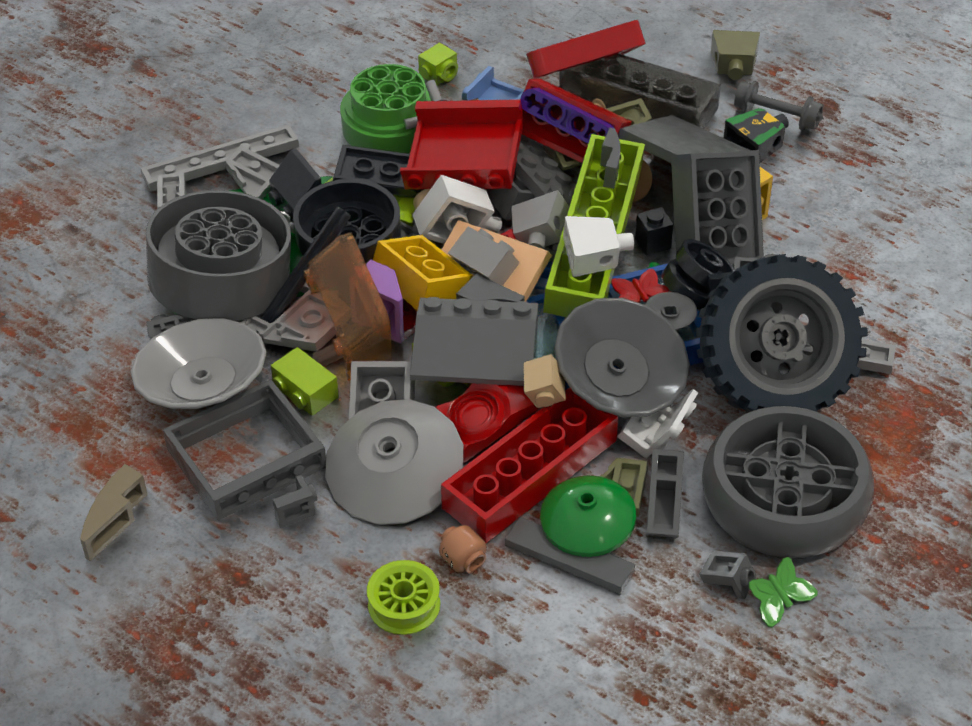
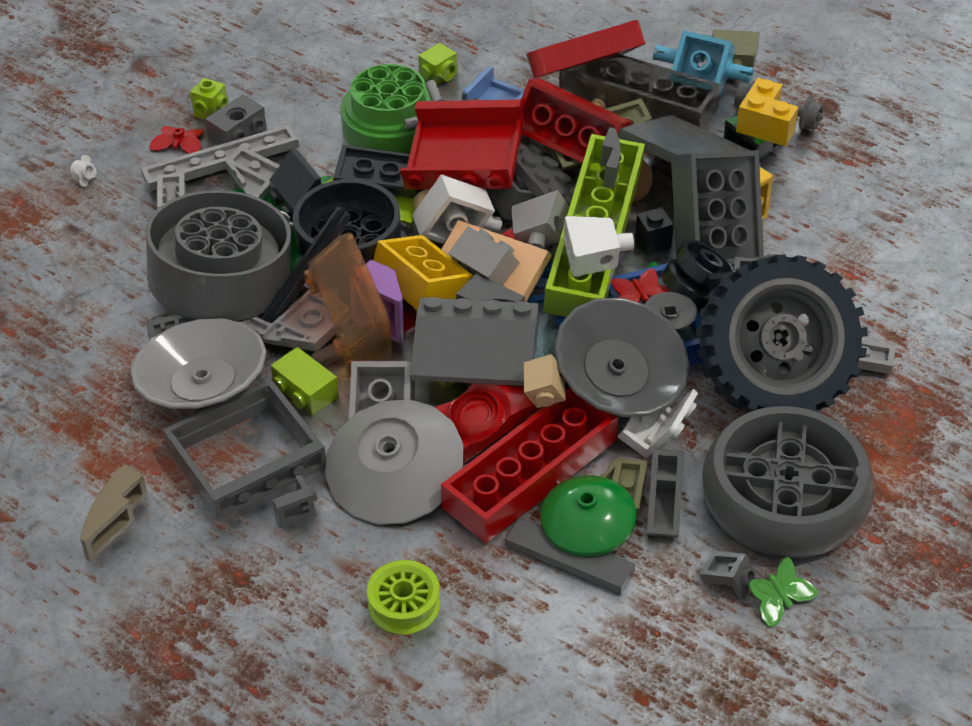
nougat head [439,525,487,573] -> none
dark purple beam [520,88,614,144] -> none
none -> white plate [70,155,97,187]
none -> red piece [149,126,204,154]
none -> lime brick [190,78,228,119]
none -> dark grey brick [205,95,267,145]
none -> medium azure brick [653,30,754,96]
none -> yellow brick [736,78,798,147]

